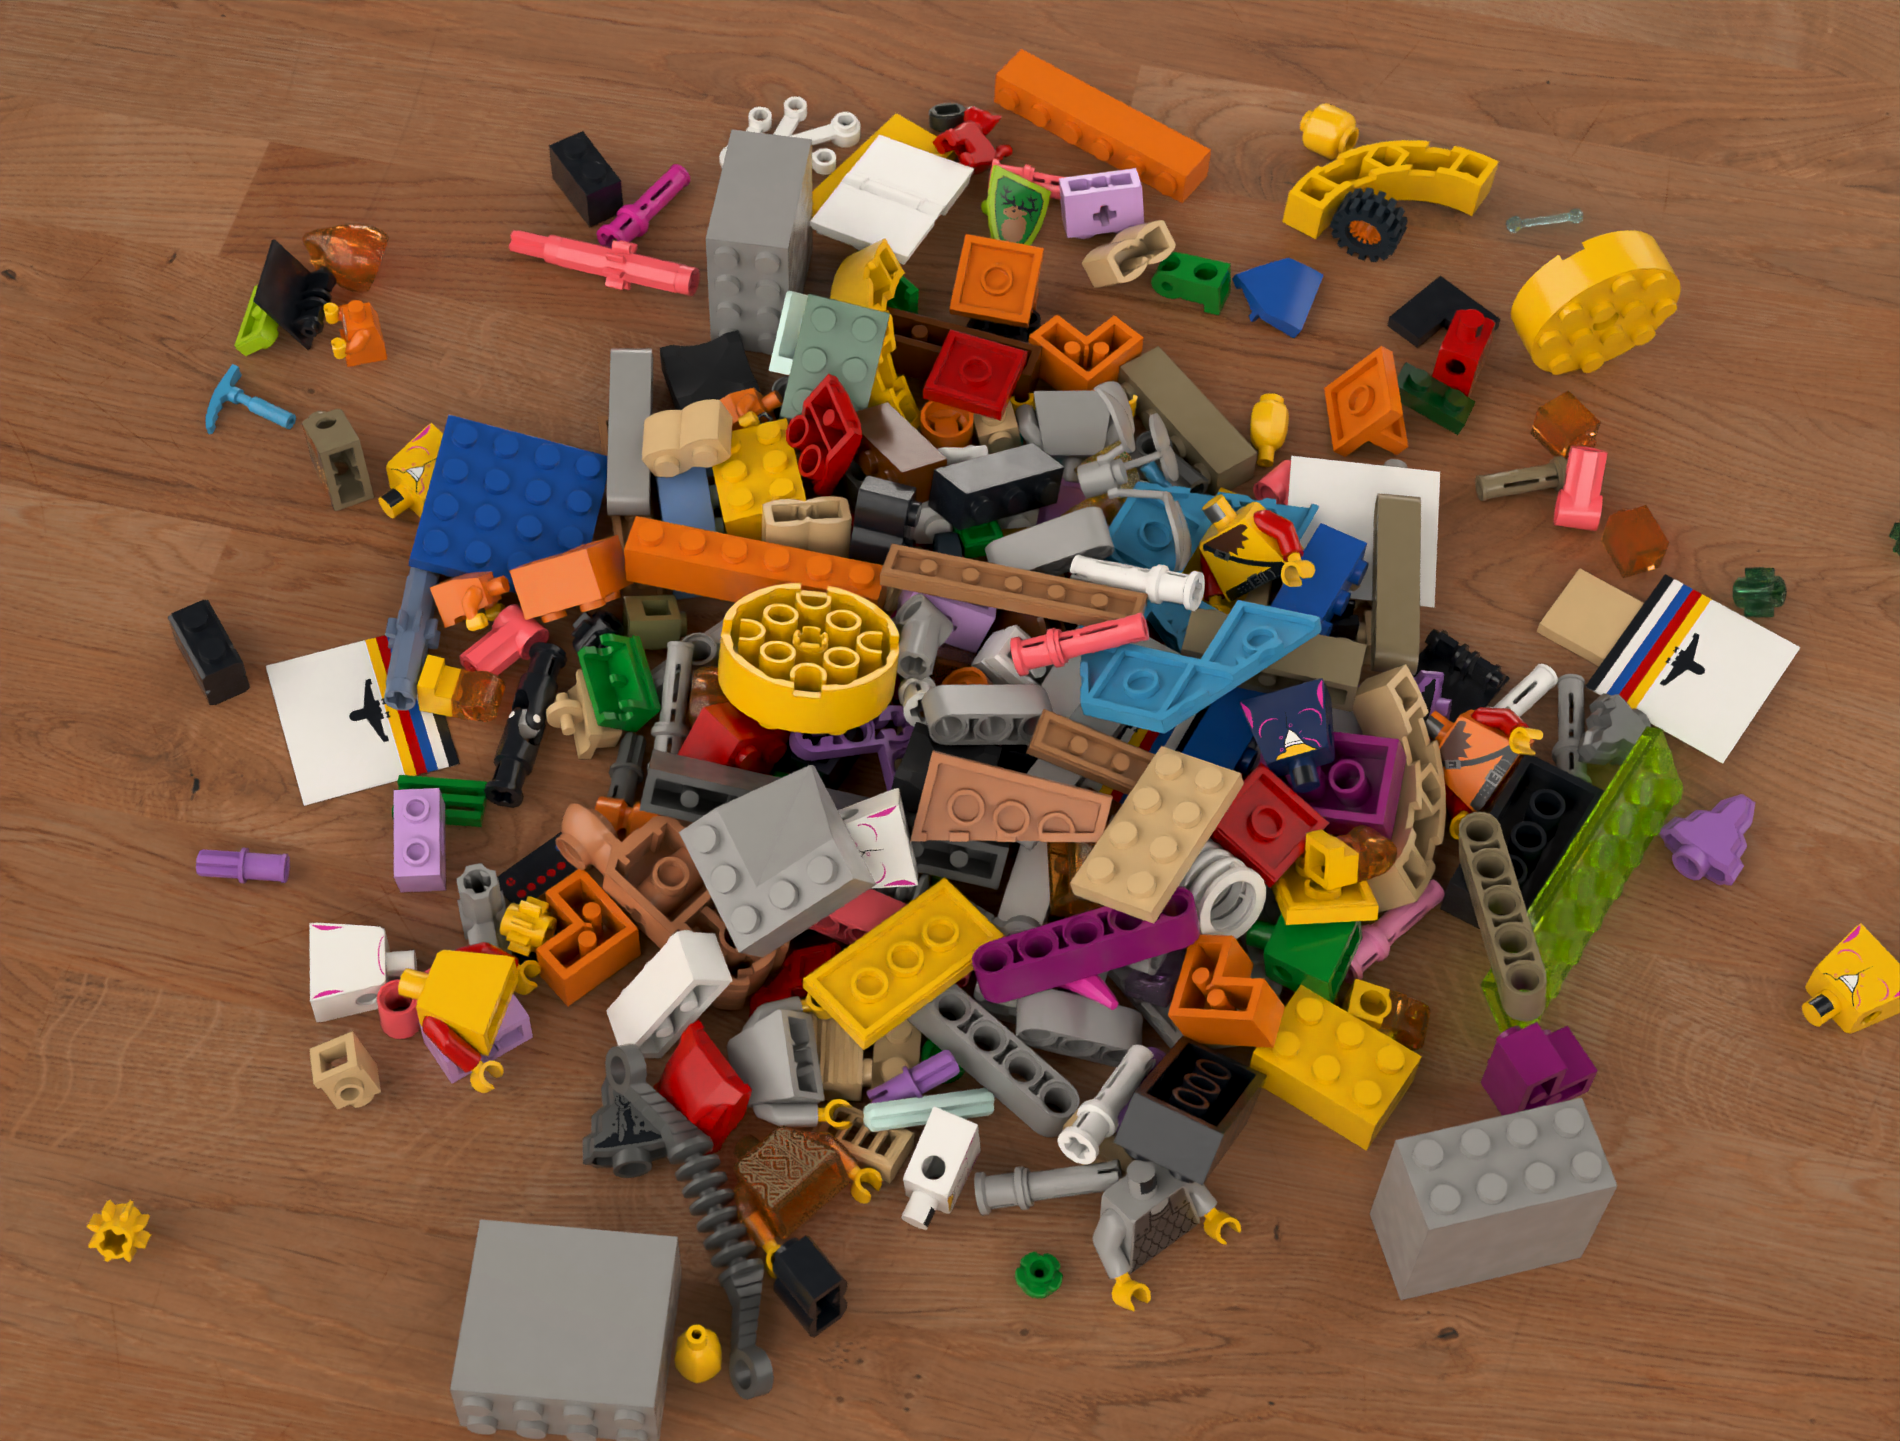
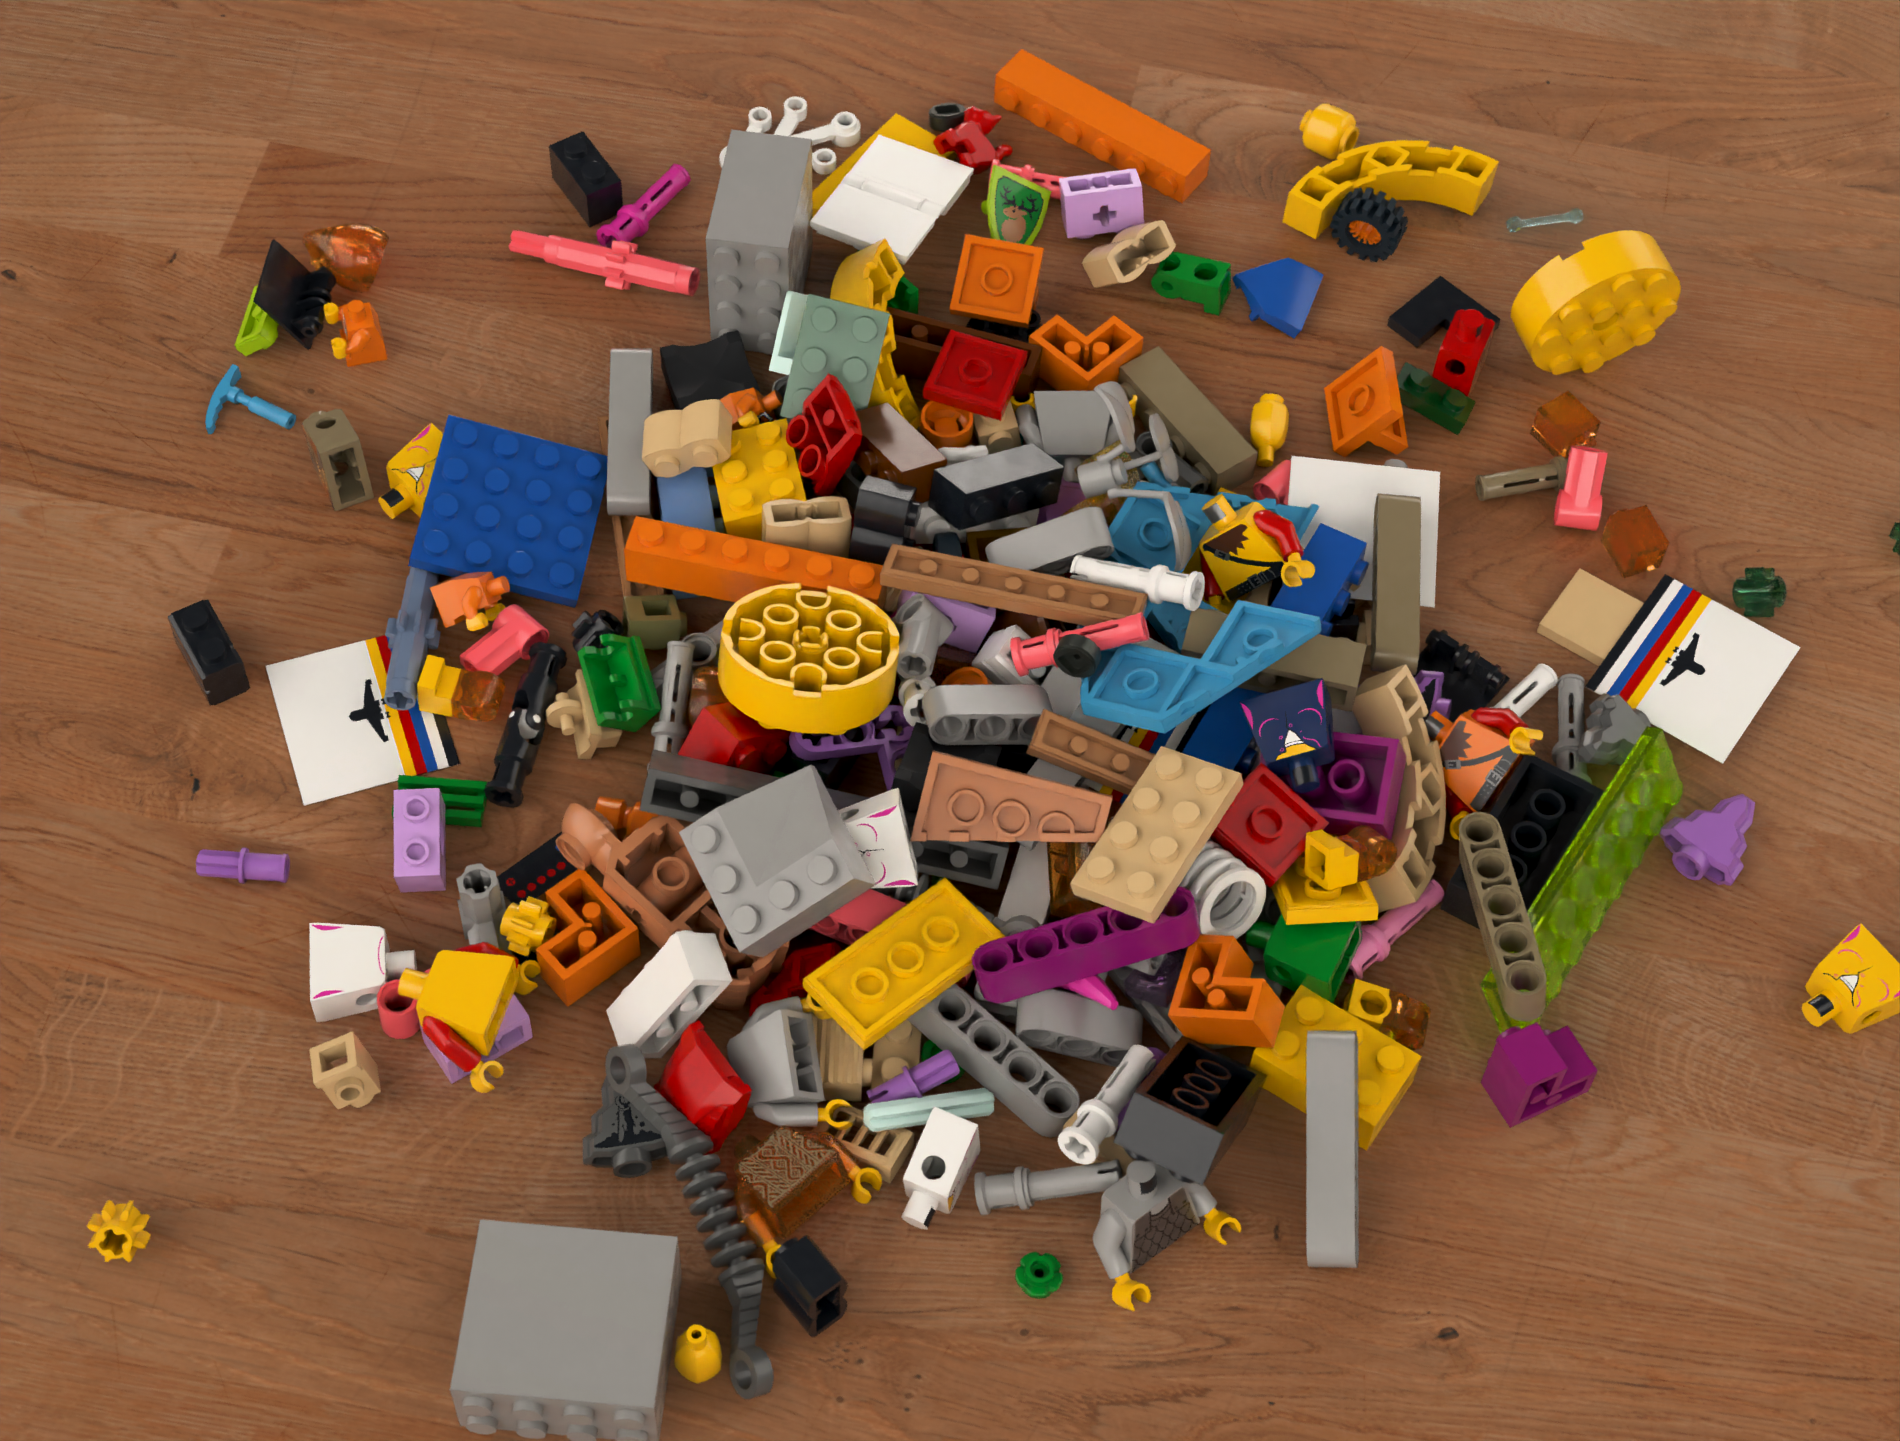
orange brick [510,535,633,623] -> none
dark grey axle [607,732,647,807] -> none
green tile [953,520,1004,558] -> none
light grey brick [1370,1098,1618,1300] -> none
none -> pearl dark grey tile [1053,634,1101,678]
none -> light grey beam [1306,1030,1359,1268]

